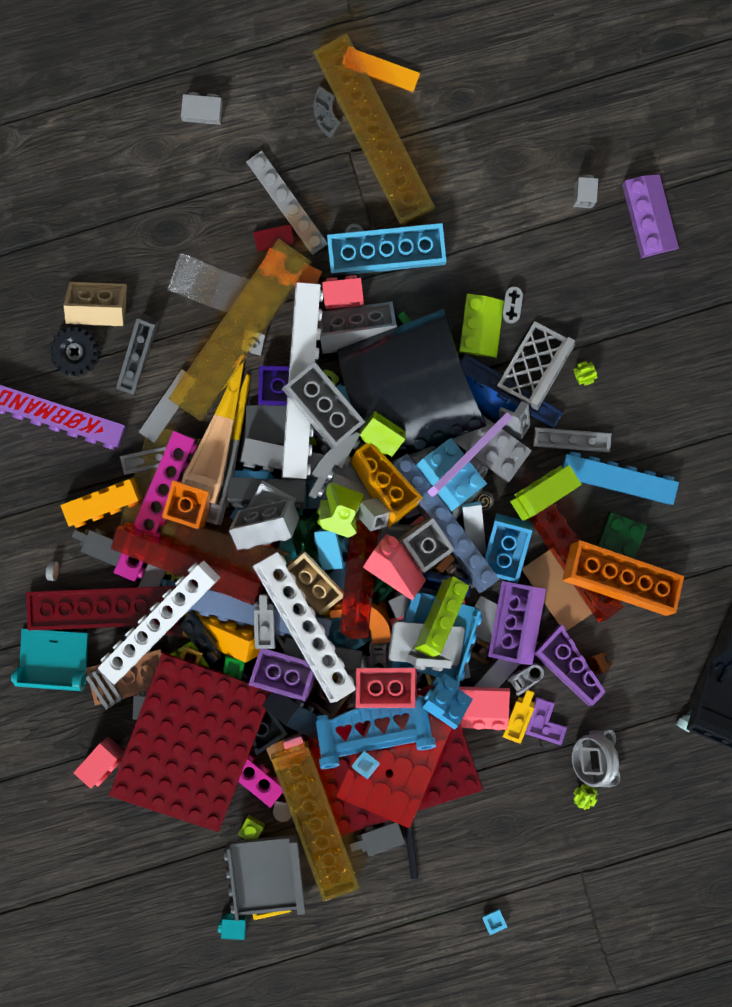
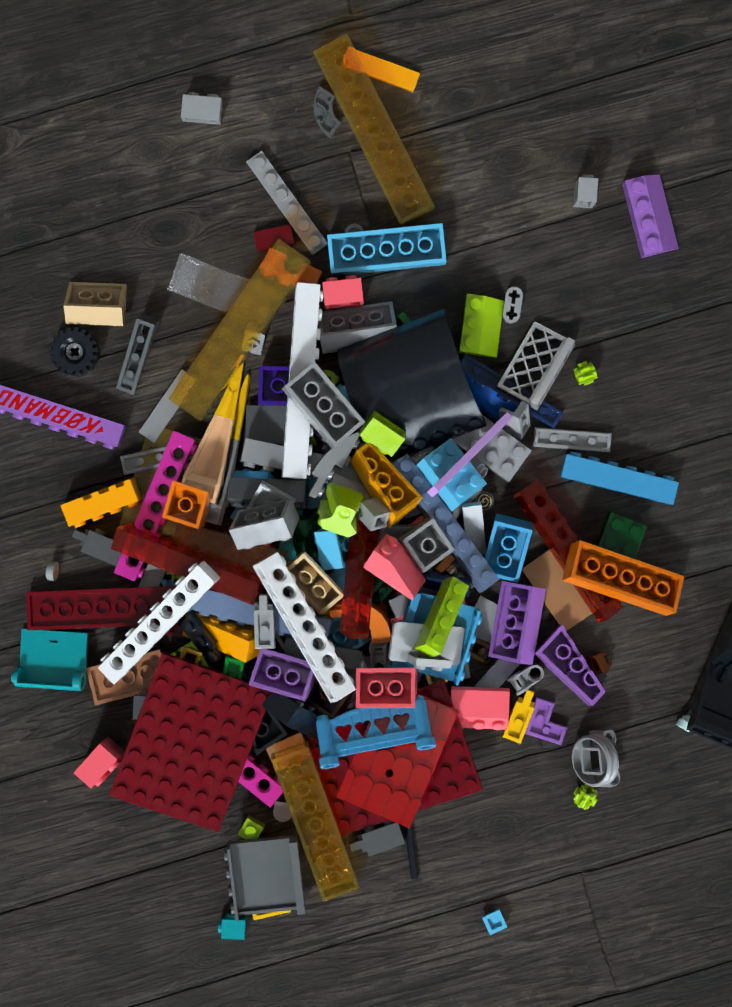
light grey tile [85,669,123,710] -> none
bright pink tile [283,734,304,750] -> none
medium azure plate [352,751,380,780] -> none
dark azure plate [422,673,473,730] -> none
lime piece [510,465,582,521] -> none

